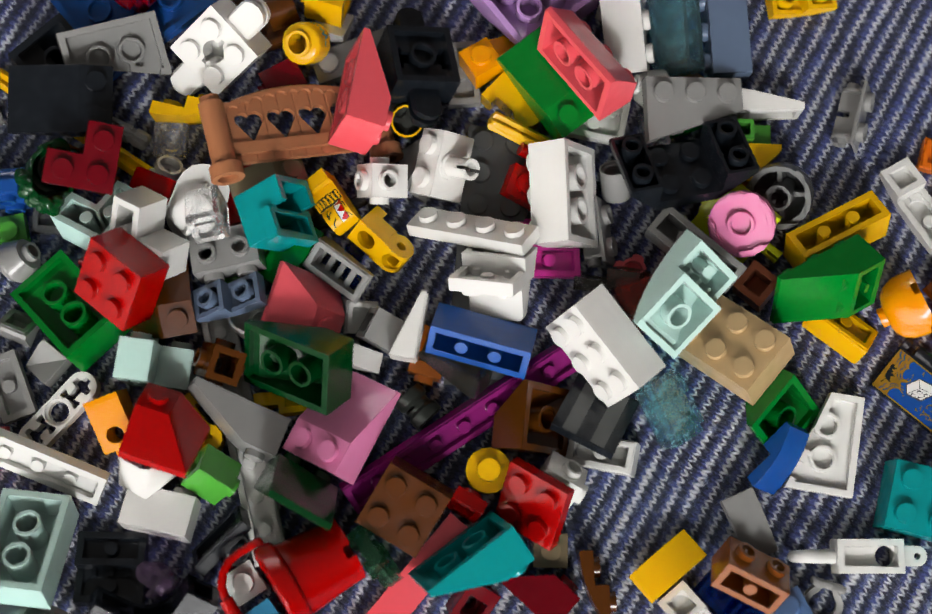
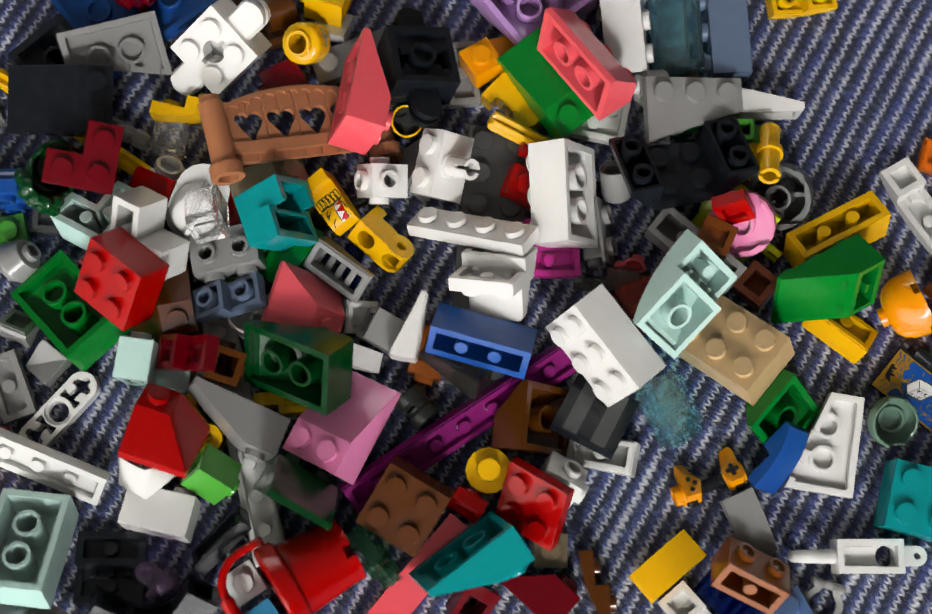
light orange torso [83,388,134,458] -> none
light grey hinge [831,80,875,153] -> none
none -> dark red slope [155,333,220,372]
none -> light orange piece [670,447,748,508]
none -> dark orange plate [697,214,739,261]
none -> red plate [711,188,757,225]
none -> yellow pin [756,122,784,184]
none -> sand green hair [866,396,919,448]

